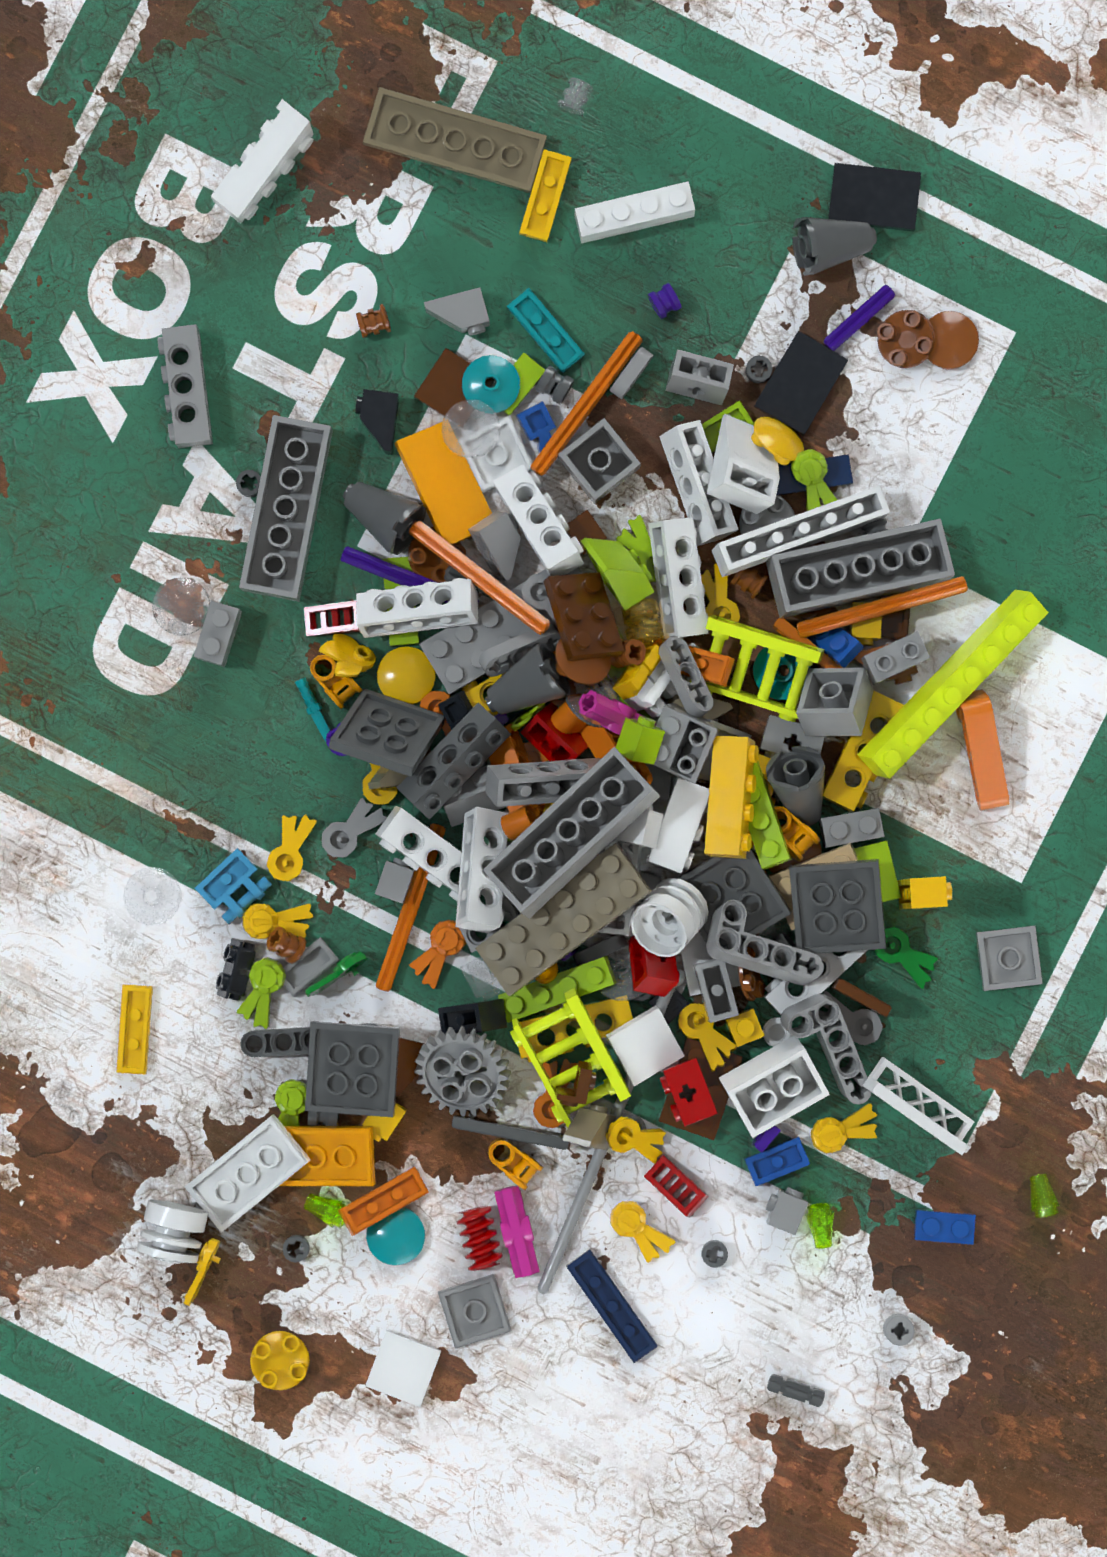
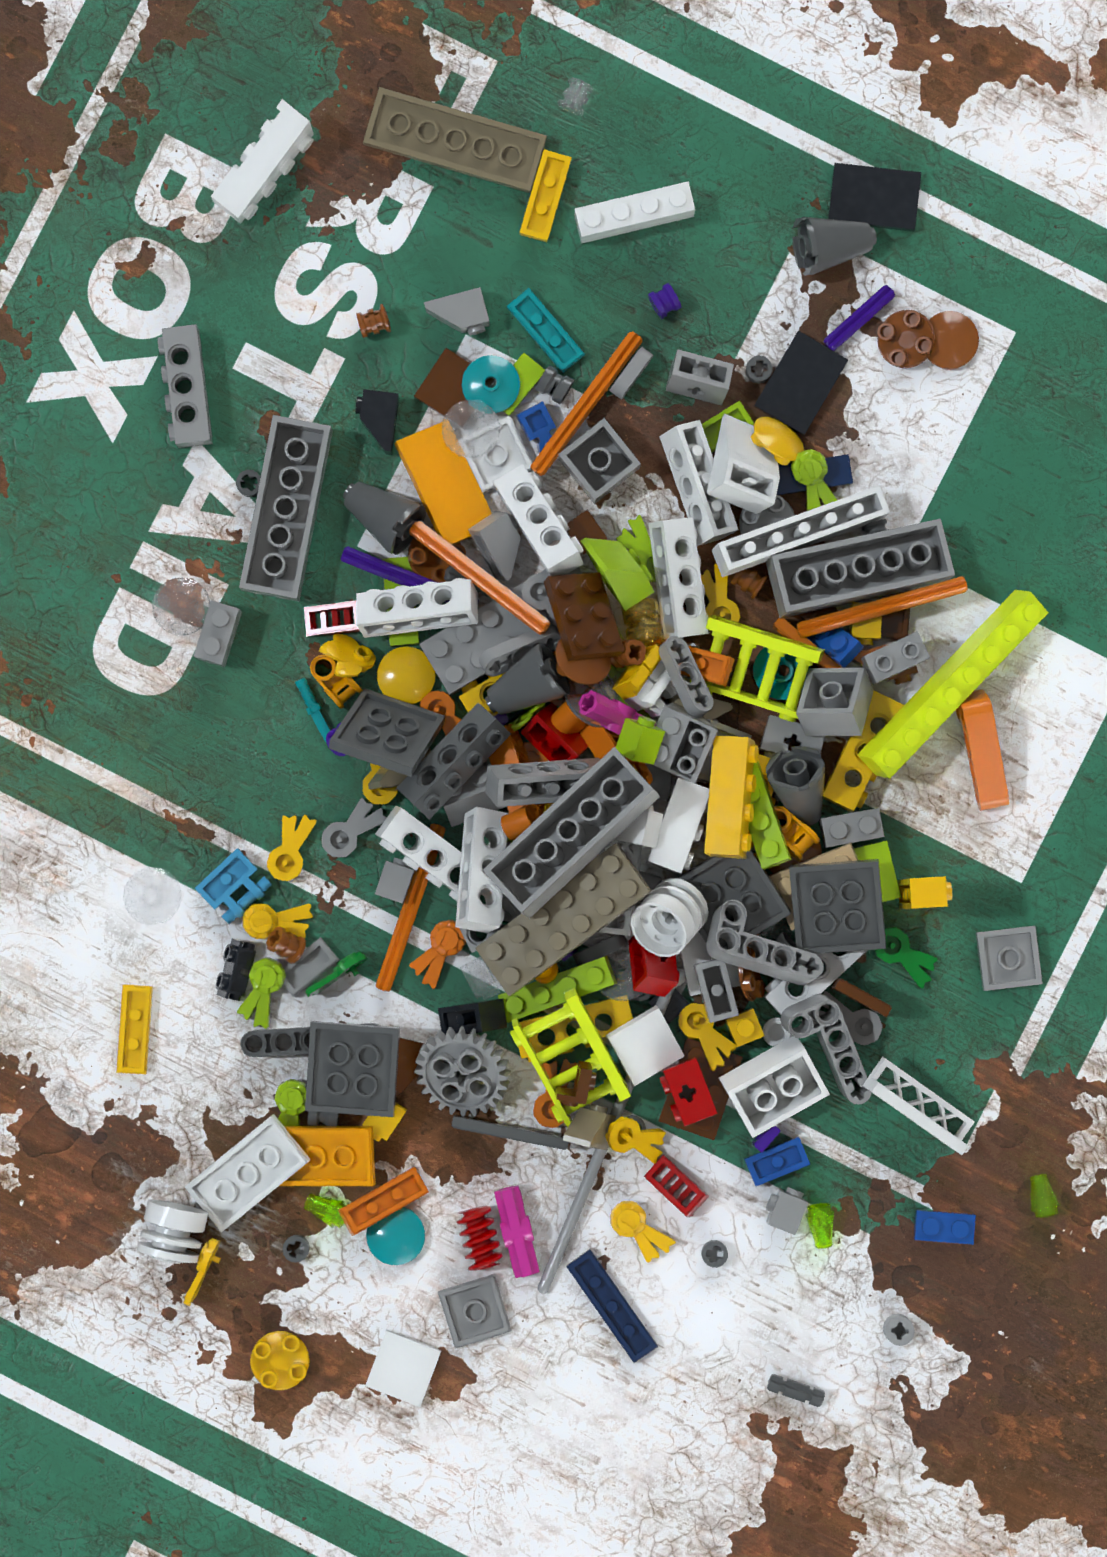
black tile [438,690,473,730] -> none
light orange piece [488,1138,544,1190] -> none
yellow piece [811,1103,877,1153] -> none

